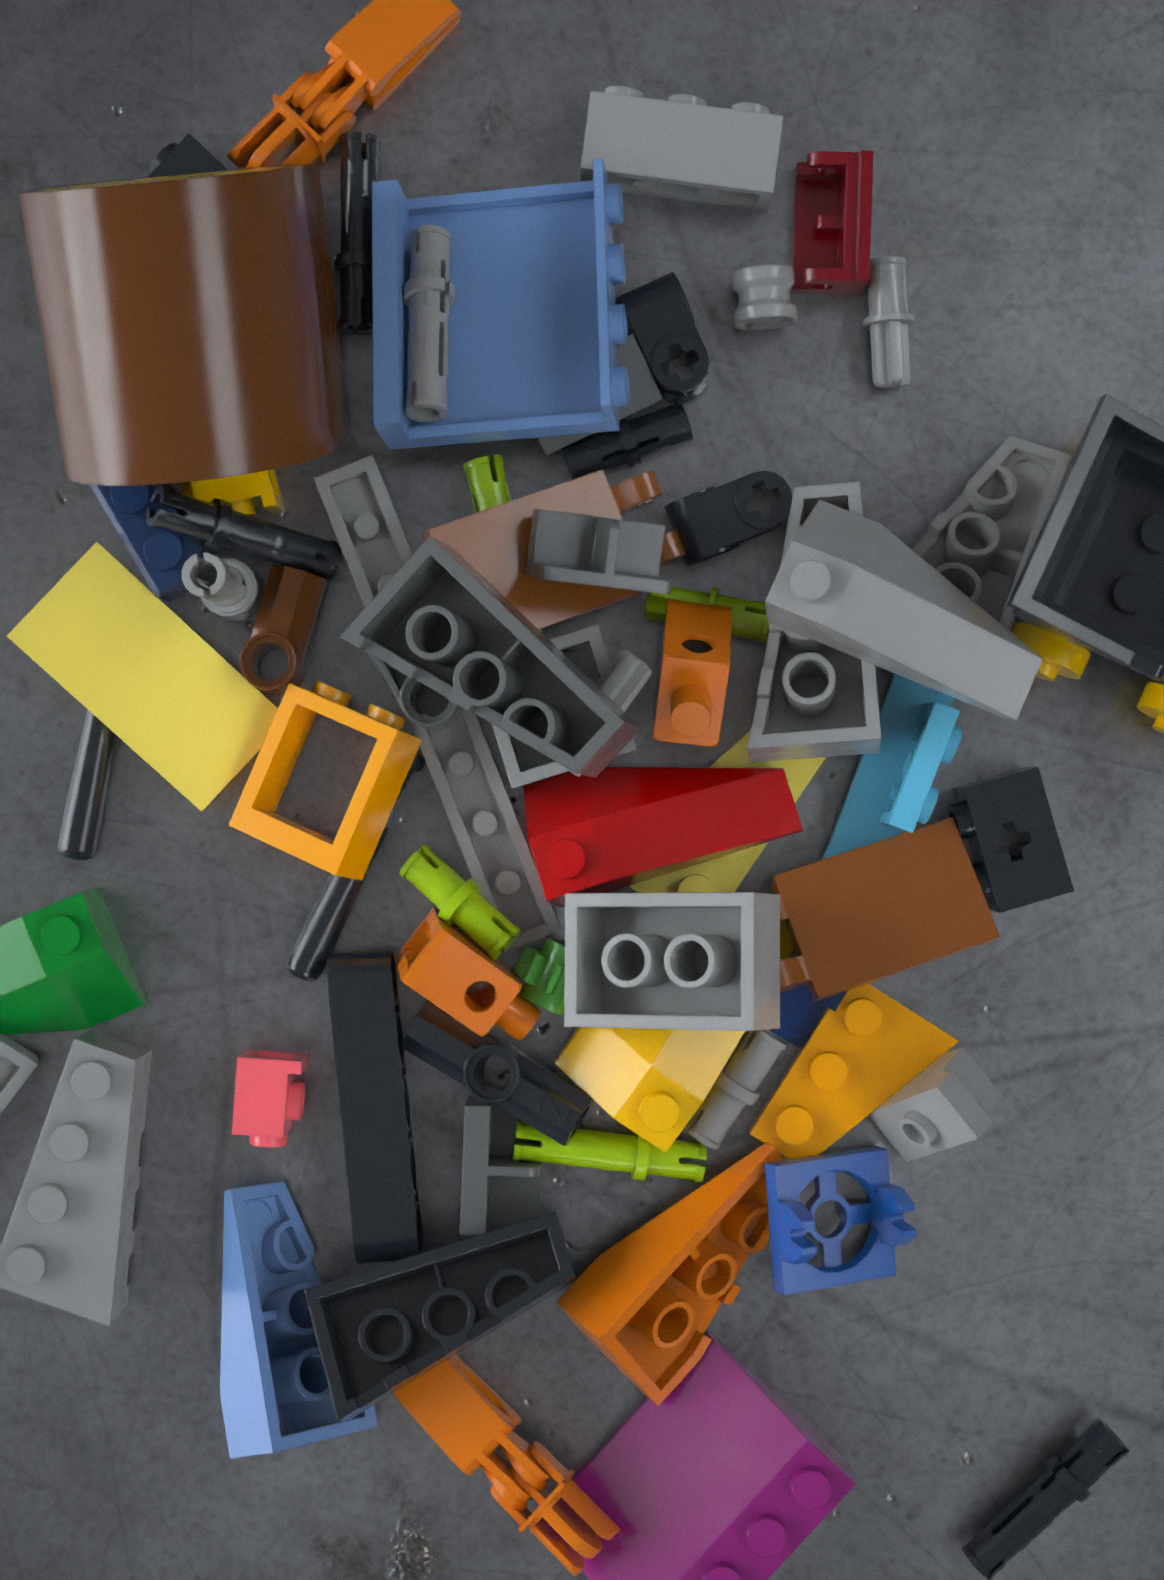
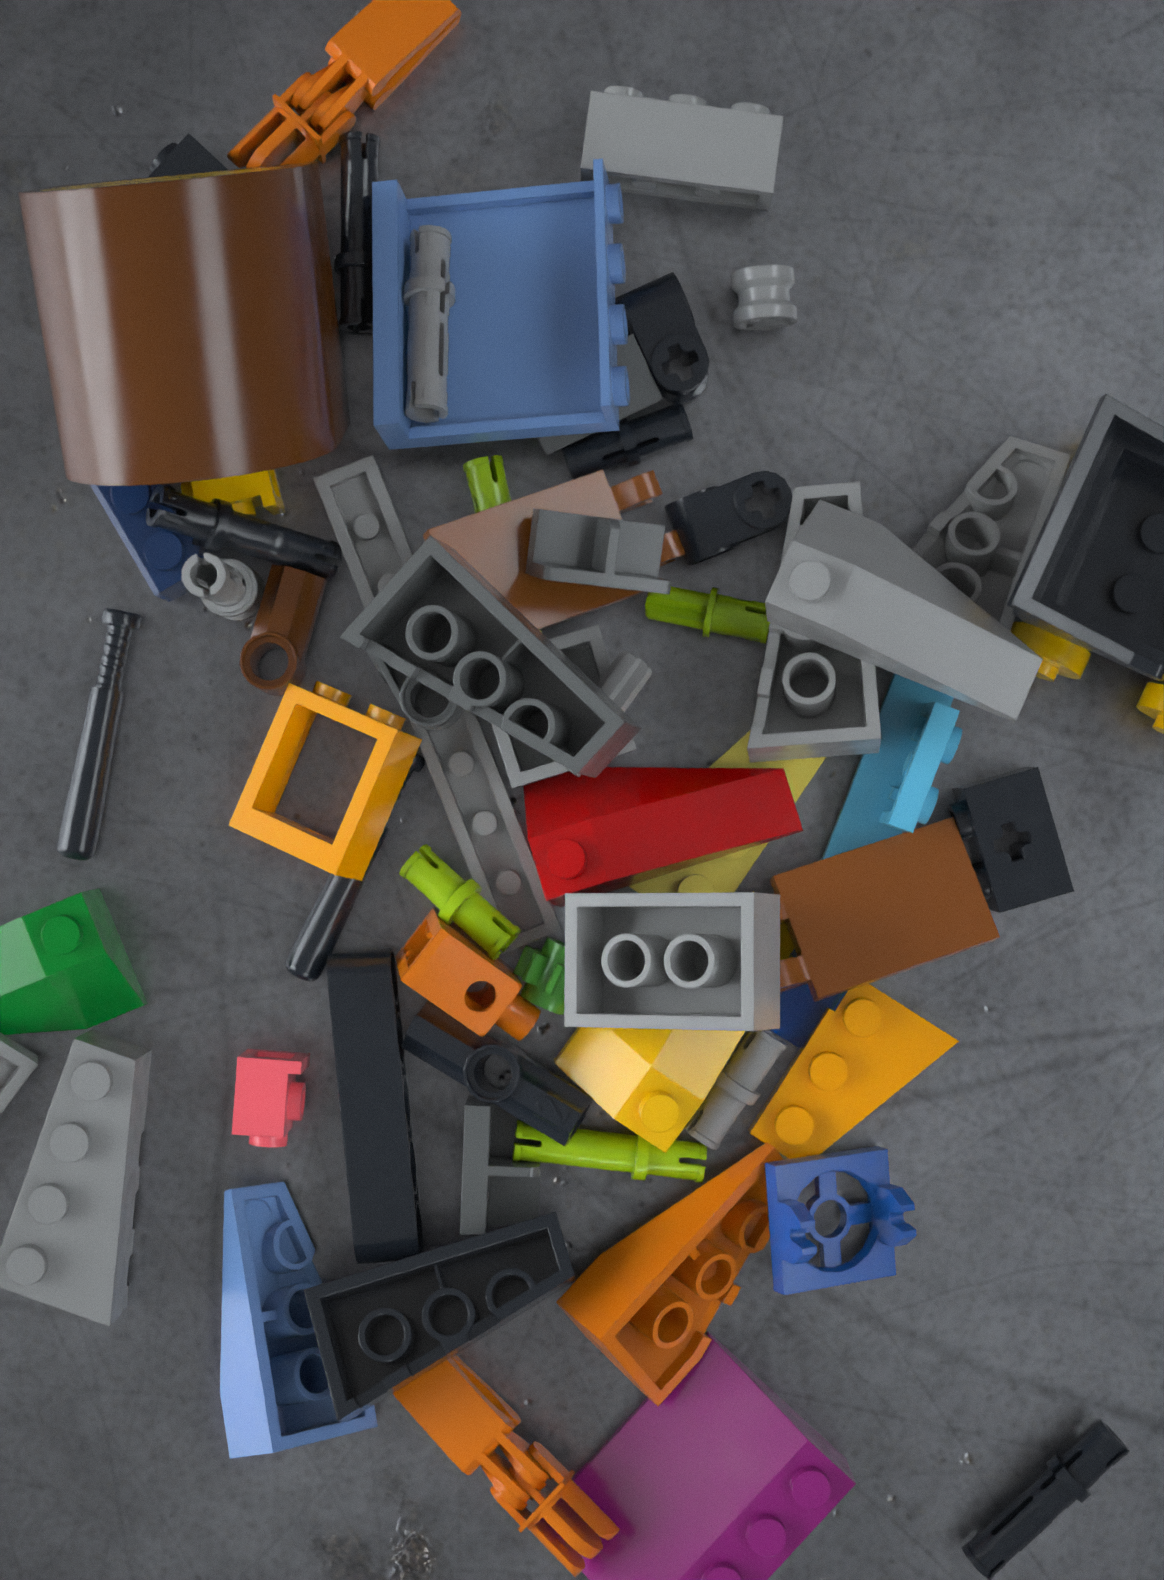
light yellow tile [7,542,278,812] -> none
orange torso [652,600,732,747] -> none
dark red hinge [792,150,874,296] -> none
light grey axle [863,256,914,389] -> none
light grey brick [868,1047,1003,1162] -> none

